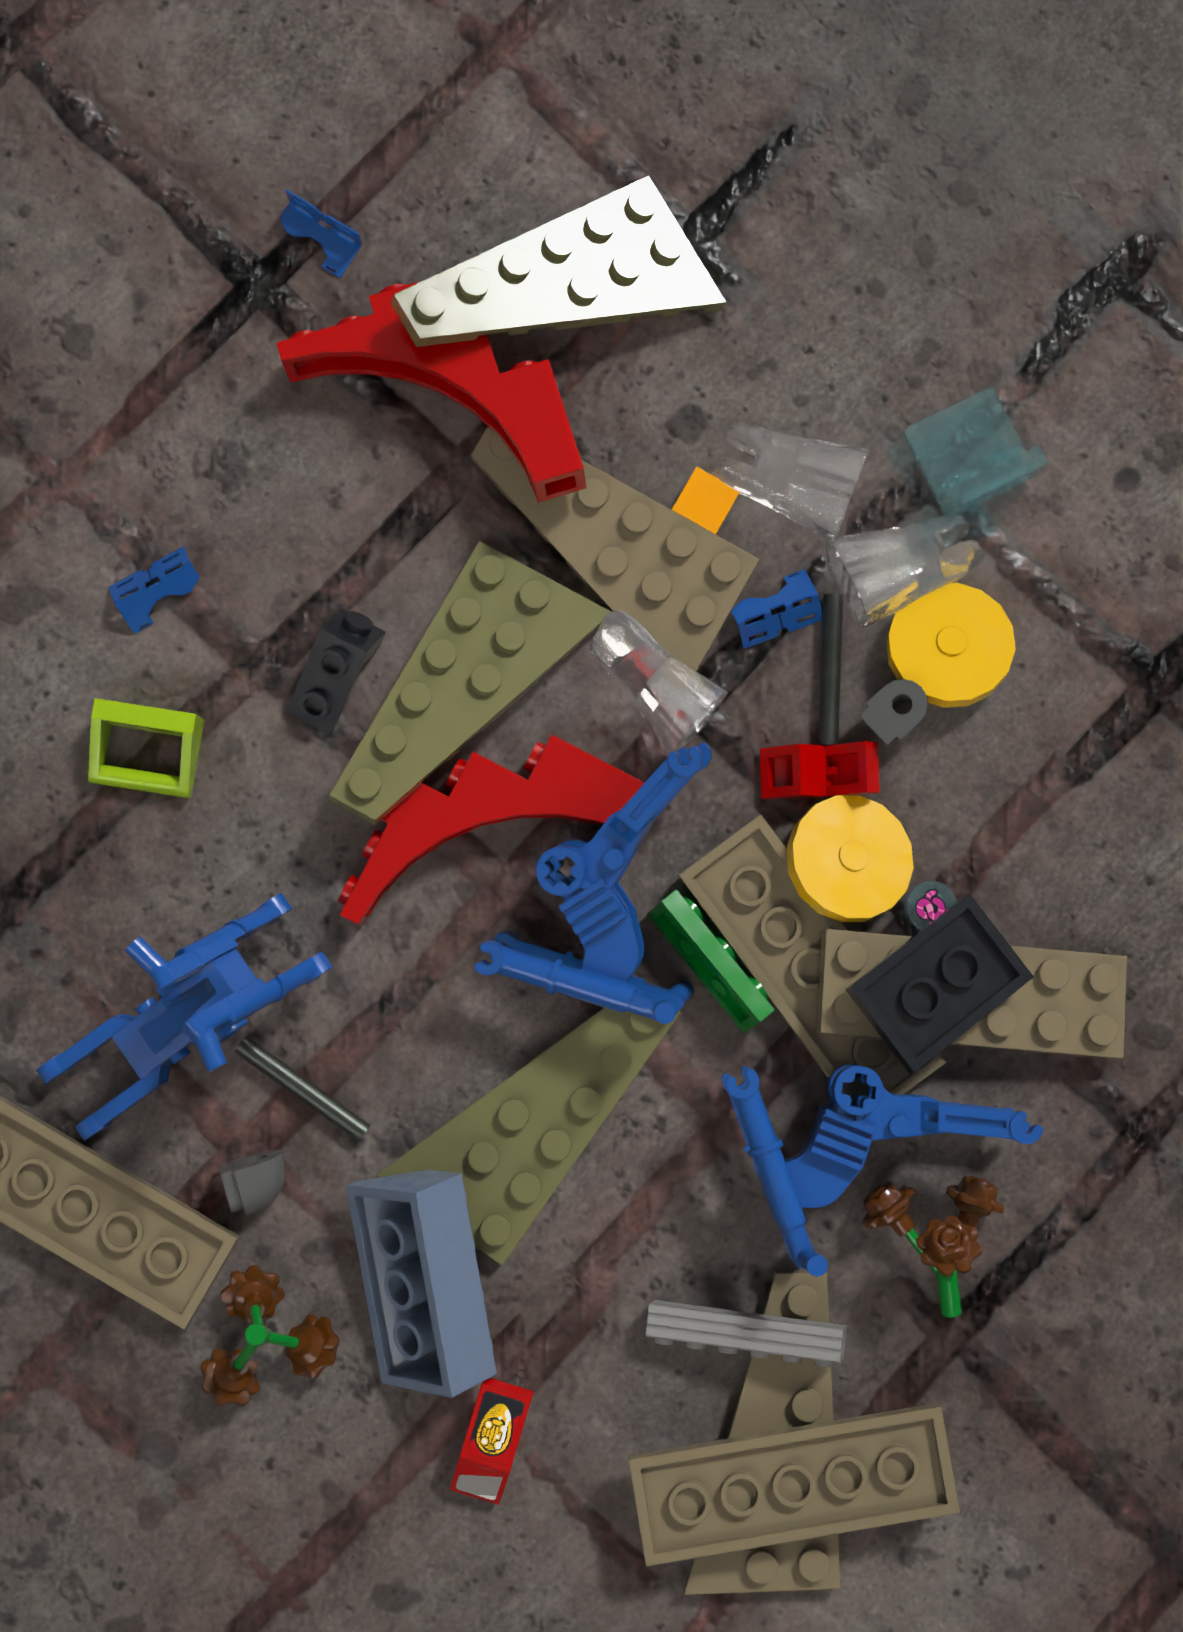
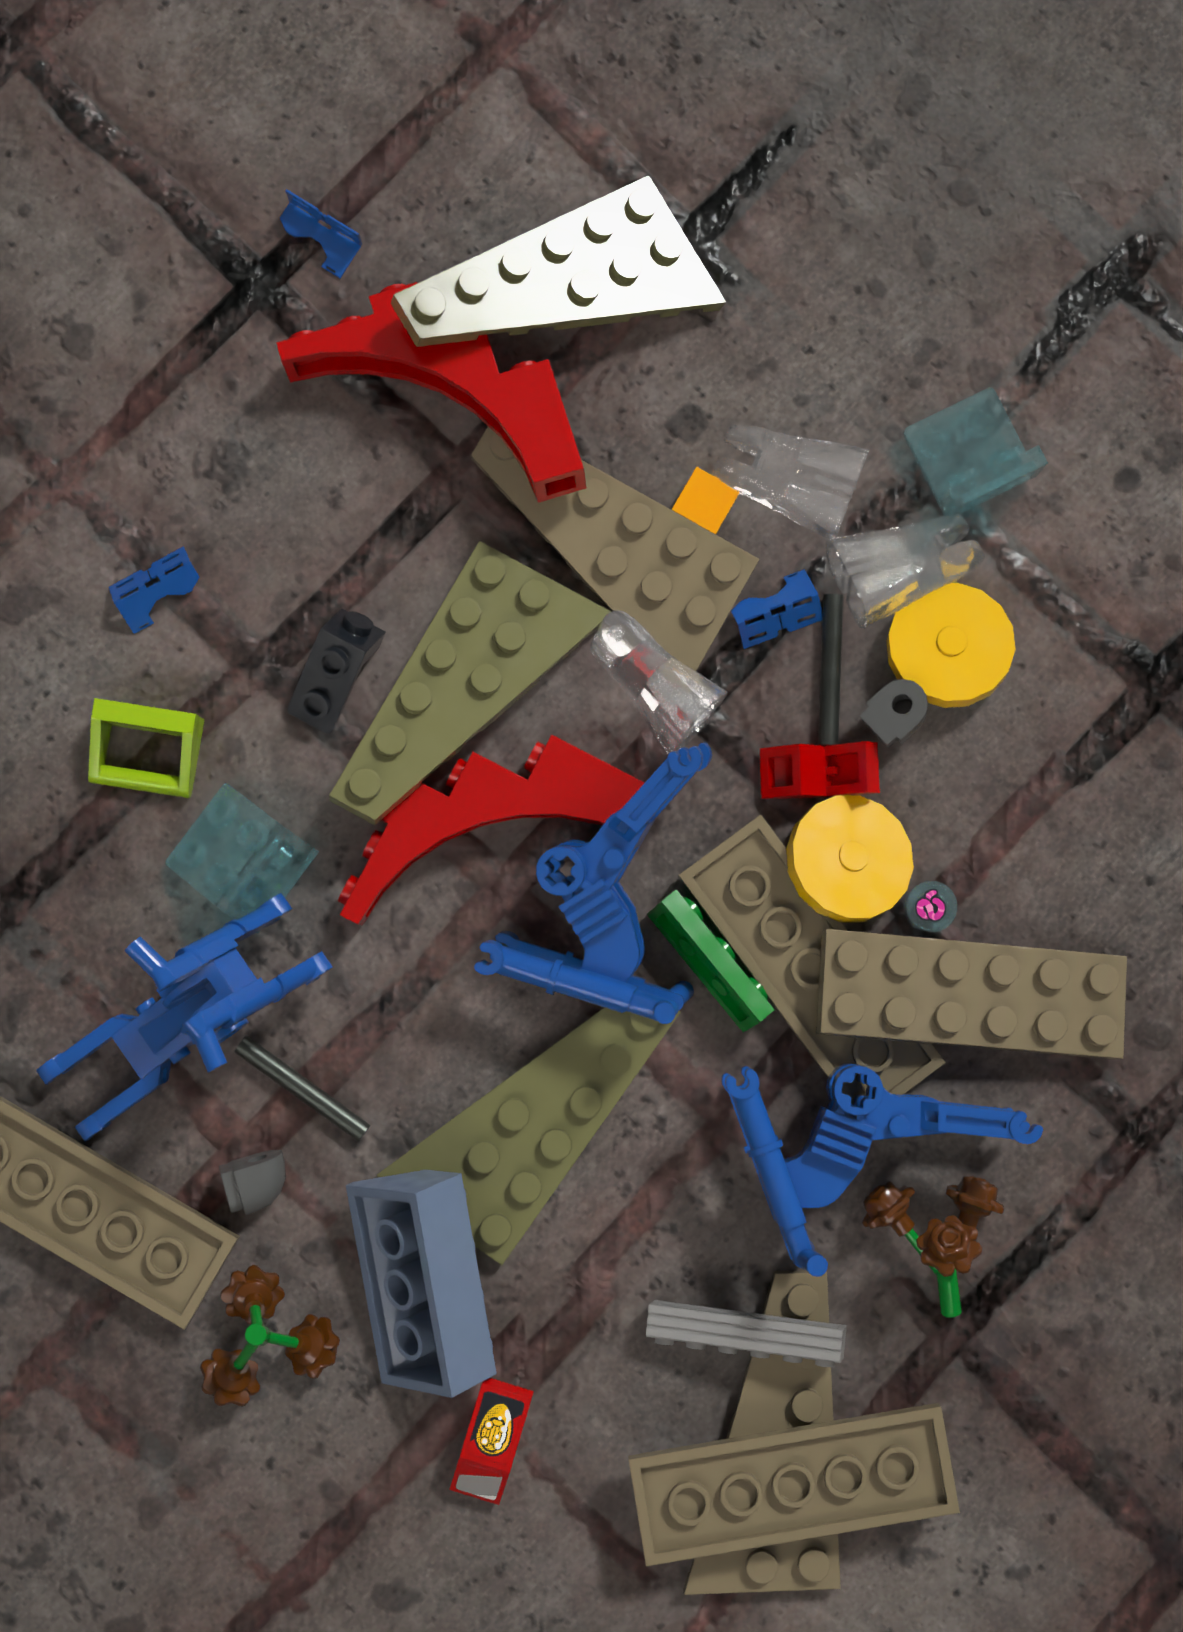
black plate [845,894,1034,1074] -> none
none -> clear light blue bracket [165,783,319,933]

